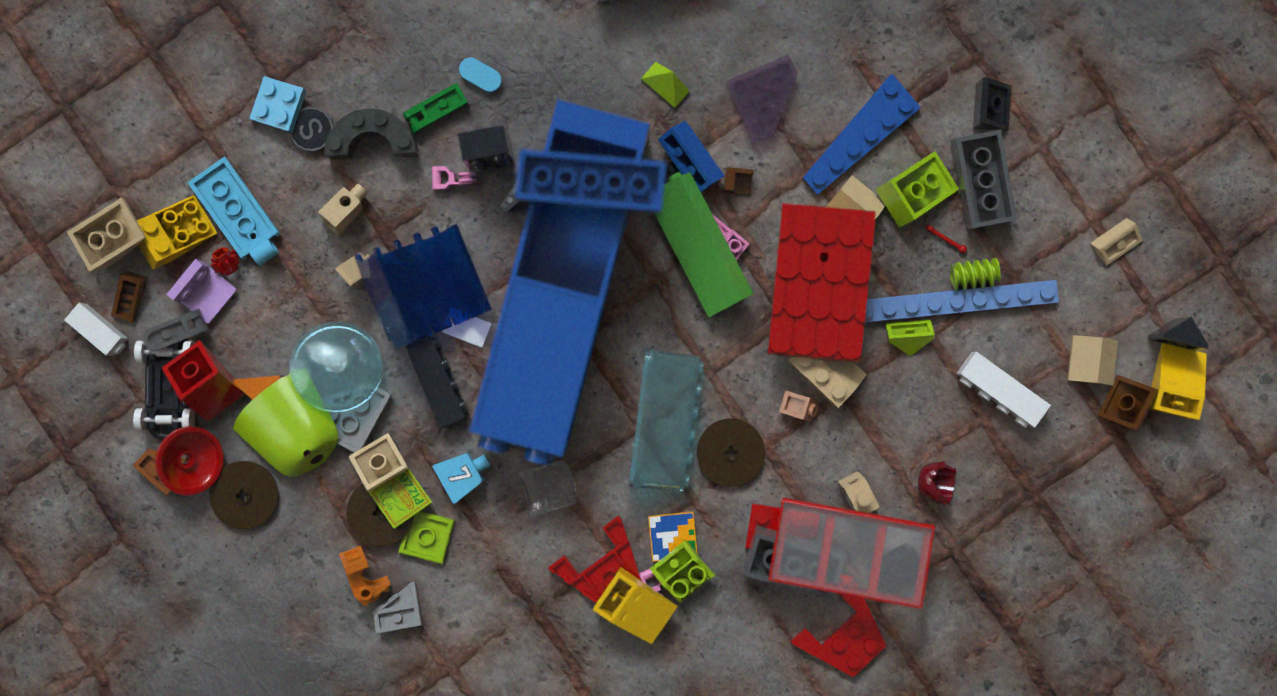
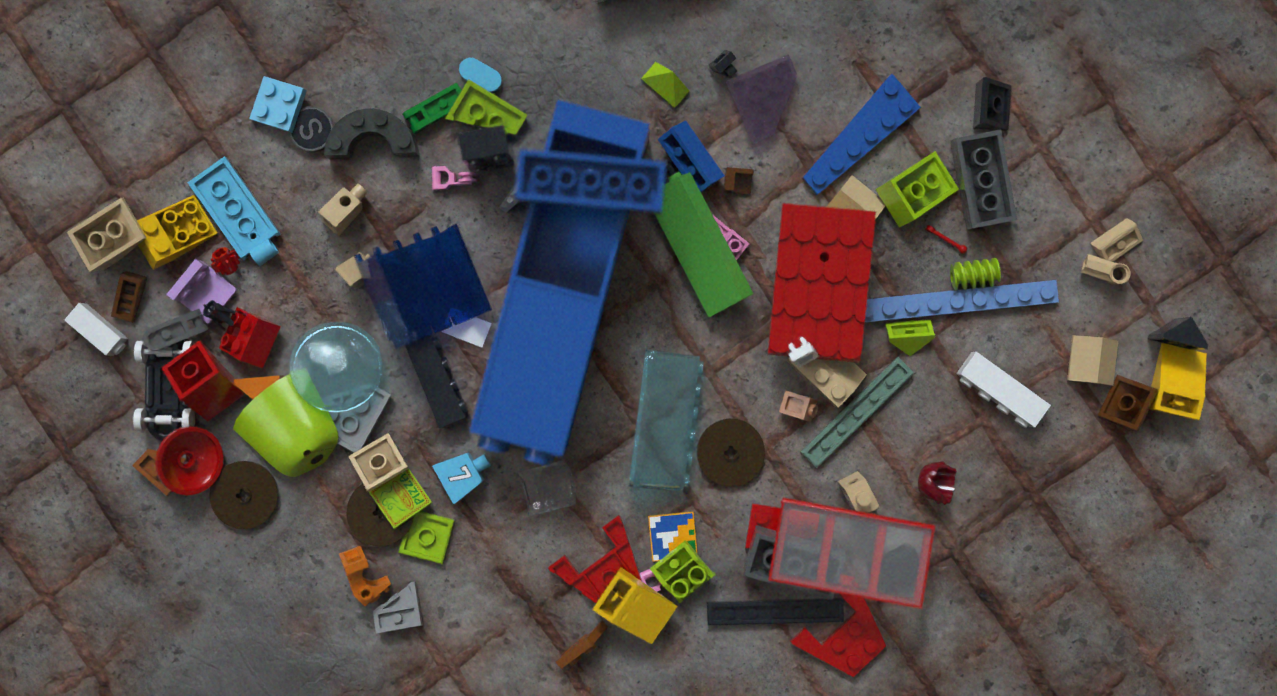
none -> black piece [203,300,238,331]
none -> red slope [219,307,281,368]
none -> lime wing [445,79,527,135]
none -> dark orange wing [556,620,608,669]
none -> black tile [707,598,844,625]
none -> black tile [708,50,737,77]
none -> white tile [789,337,819,368]
none -> sand green tile [800,357,914,468]
none -> tan piece [1081,254,1131,285]

